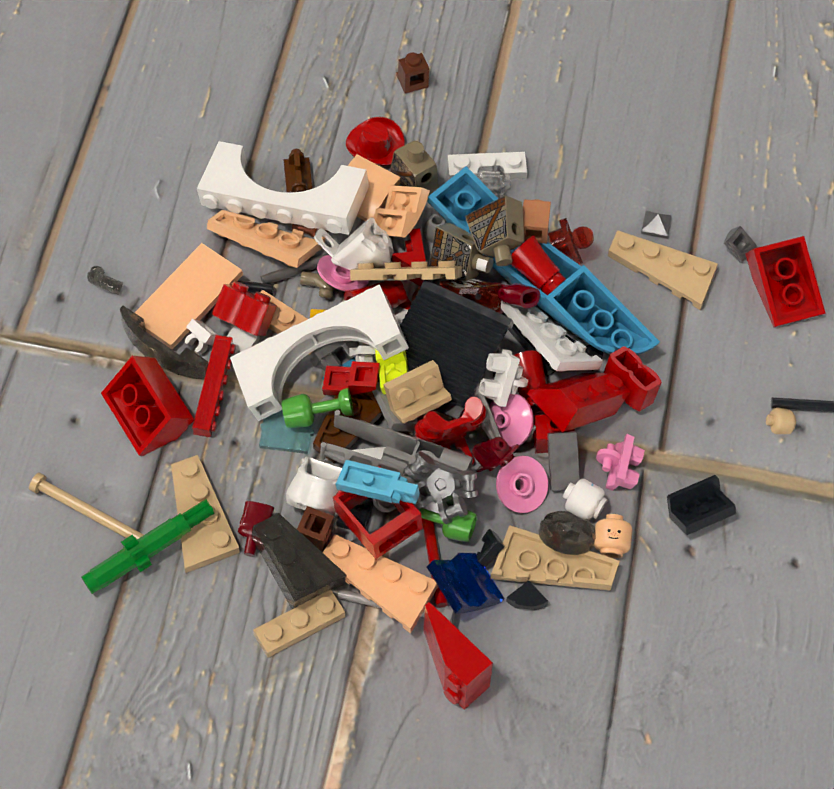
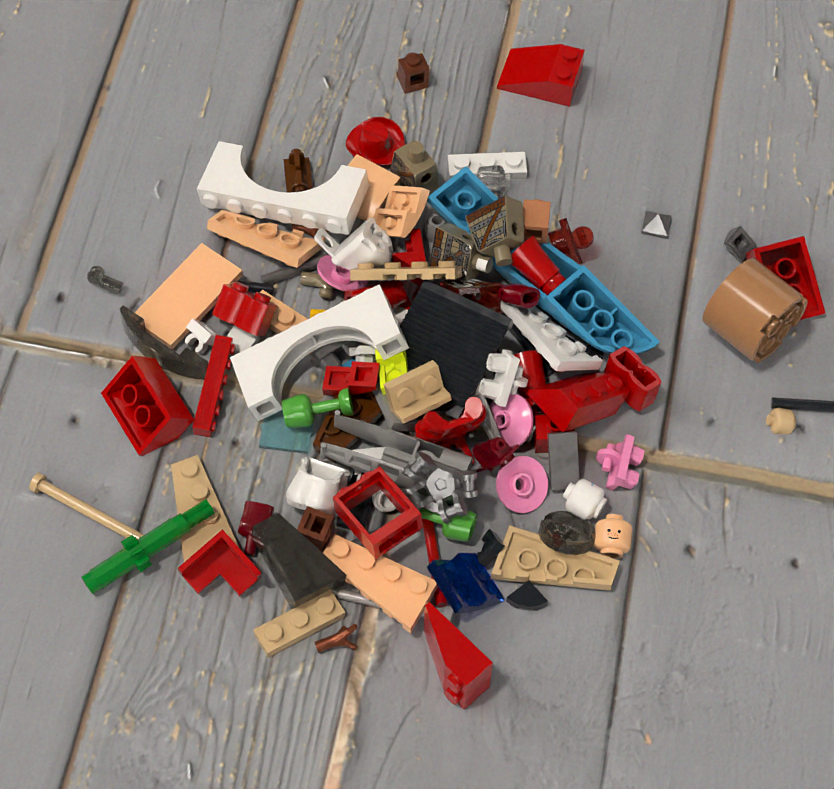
medium azure hinge [336,460,420,504] -> none
tan wing [608,230,718,310] -> none
black bracket [667,475,736,535] -> none
none -> red panel [178,529,262,597]
none -> copper bar [314,624,358,653]
none -> red slope [497,44,585,107]
none -> medium nougat brick [702,258,807,363]

